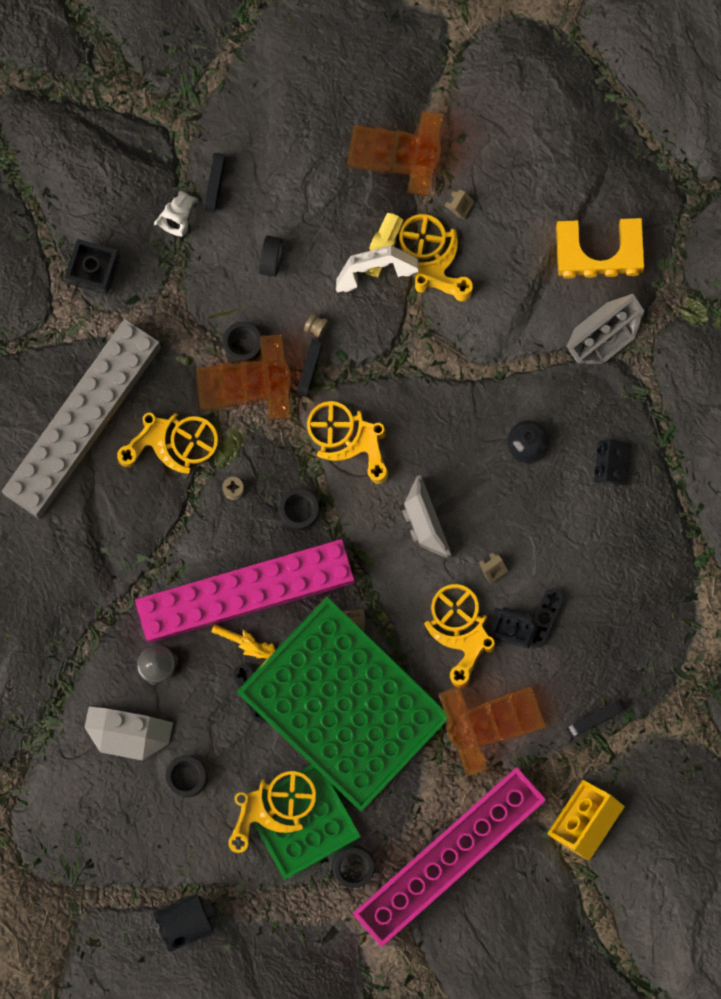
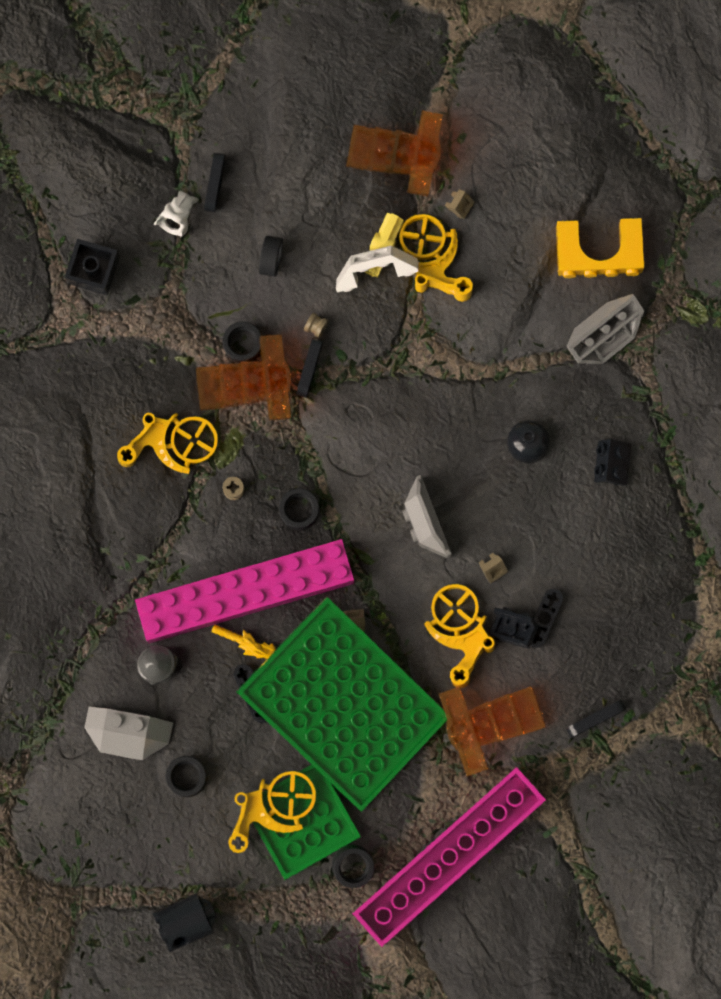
light grey brick [1,319,161,519] -> none
yellow piece [307,401,389,484] -> none
yellow slope [547,780,625,861] -> none

